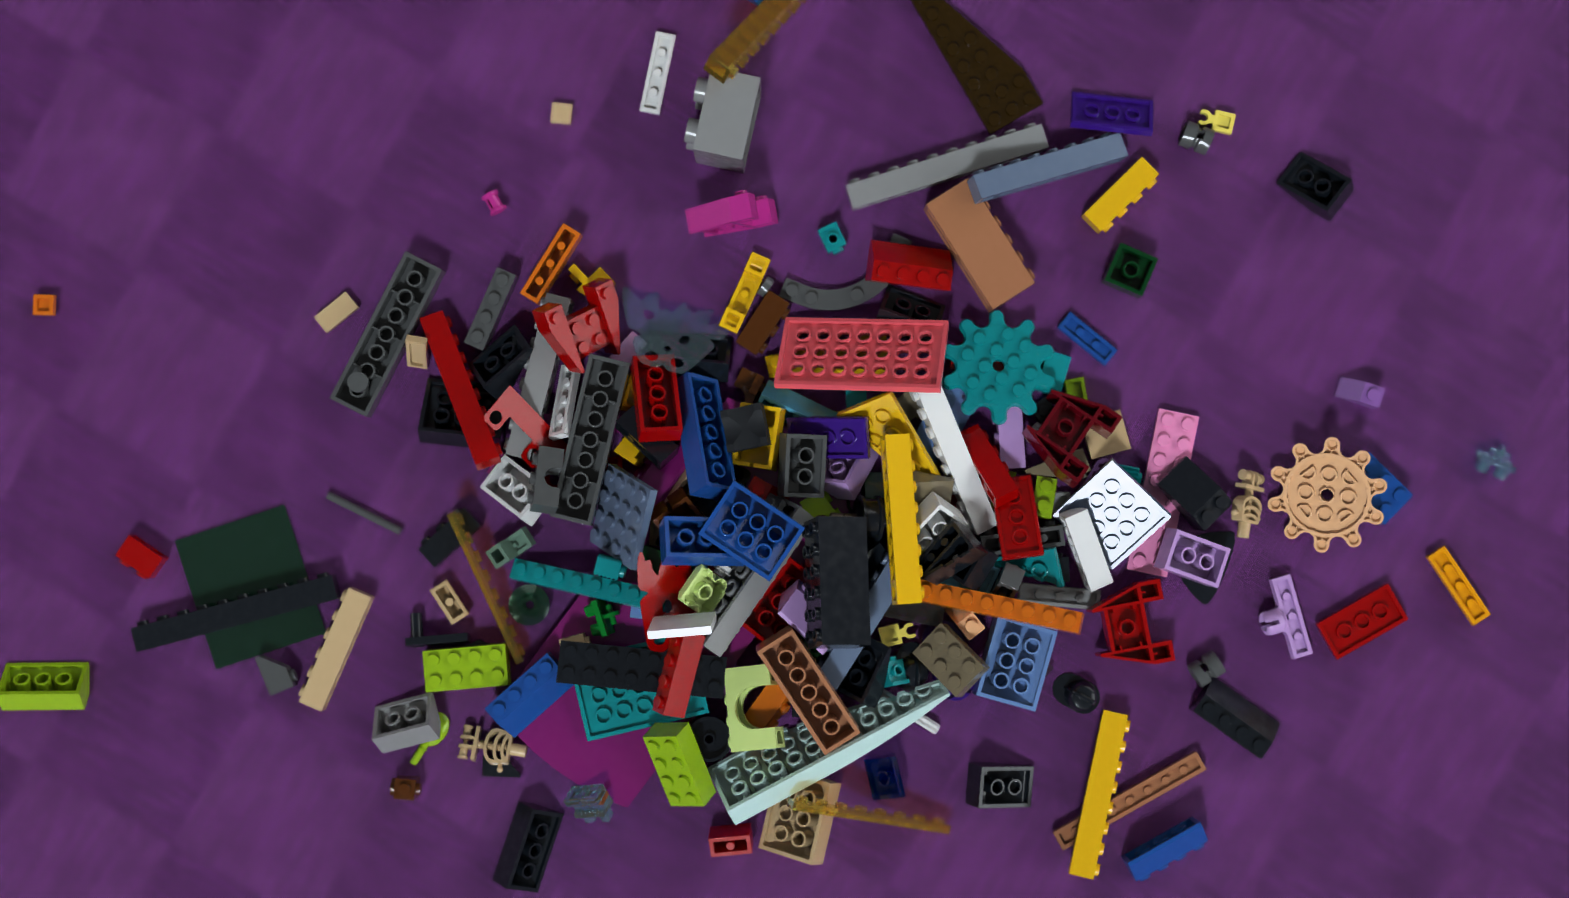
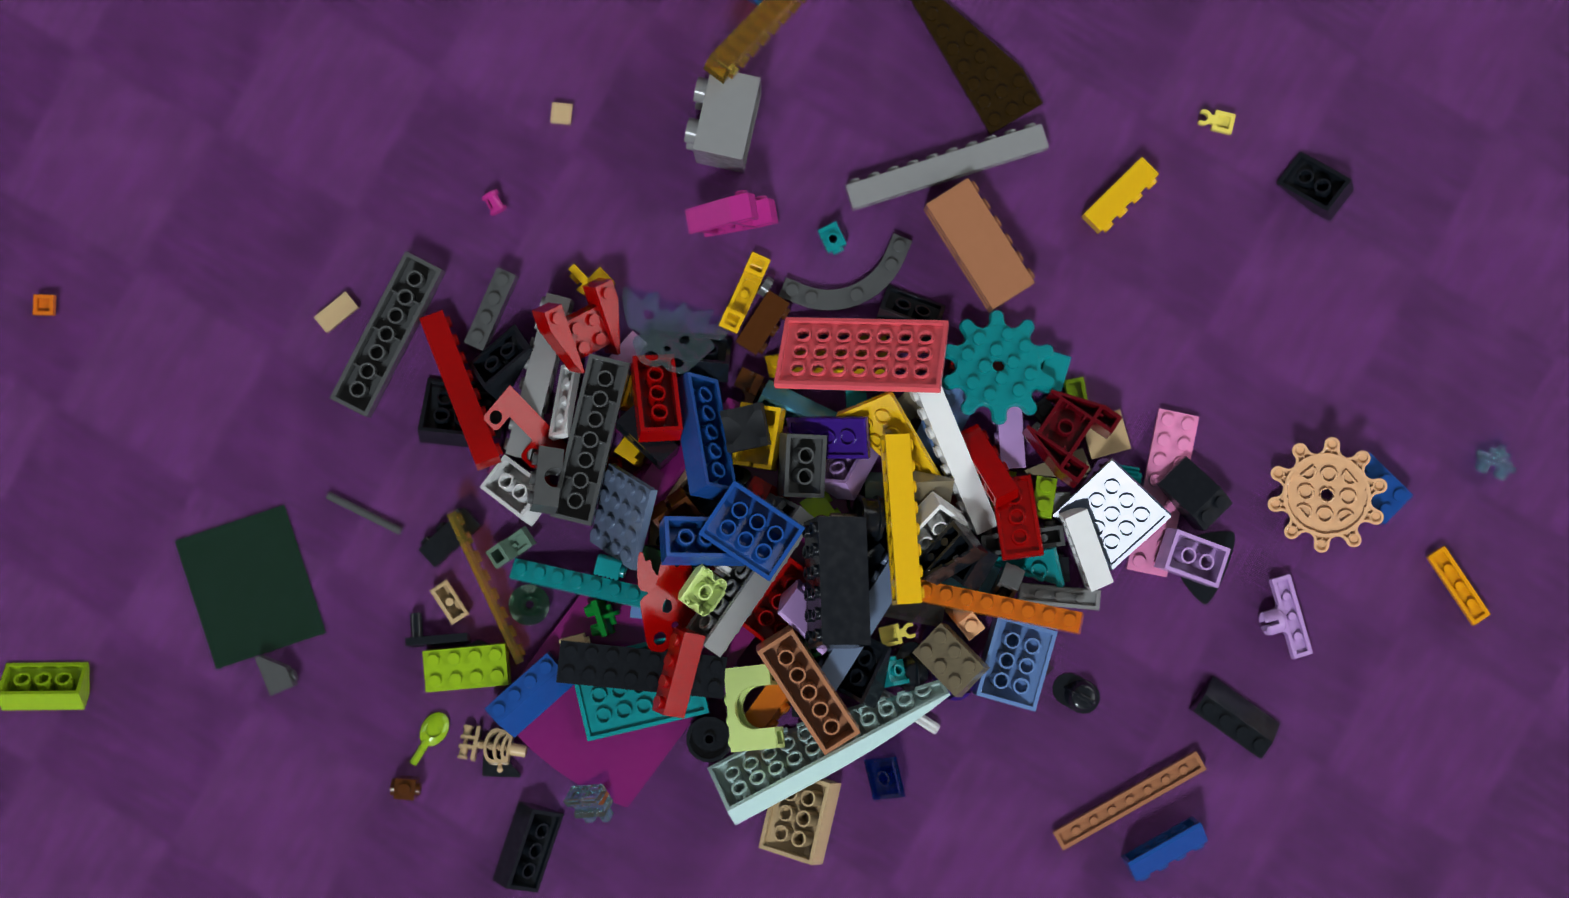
red brick [115,535,169,579] -> none
black brick [130,572,341,652] -> none
tan brick [298,587,375,712] -> none
dark grey tile [347,372,369,393] -> none
light grey slope [372,692,441,754] -> none
tan tile [405,334,429,369] -> none
orange brick [520,223,583,306] -> none
white tile [639,31,676,116] -> none
lime brick [643,722,716,807] -> none
white tile [647,611,717,639] -> none
red brick [708,823,753,857] -> none
clear yellow plate [787,796,951,834] -> none
red slope [865,240,953,291] -> none
black slope [965,762,1034,808] -> none
sand blue brick [967,132,1128,204] -> none
blue tile [1057,311,1118,366] -> none
yellow brick [1068,710,1131,880] -> none
dark purple tile [1070,91,1153,136] -> none
red wedge [1086,578,1176,664] -> none
dark green brick [1101,242,1158,299] -> none
dark grey wheel [1178,120,1215,155] -> none
dark grey wheel [1187,650,1226,688] -> none
tan torso [1231,469,1265,539] -> none
red plate [1315,583,1408,660] -> none
medium lavender slope [1334,377,1386,409] -> none

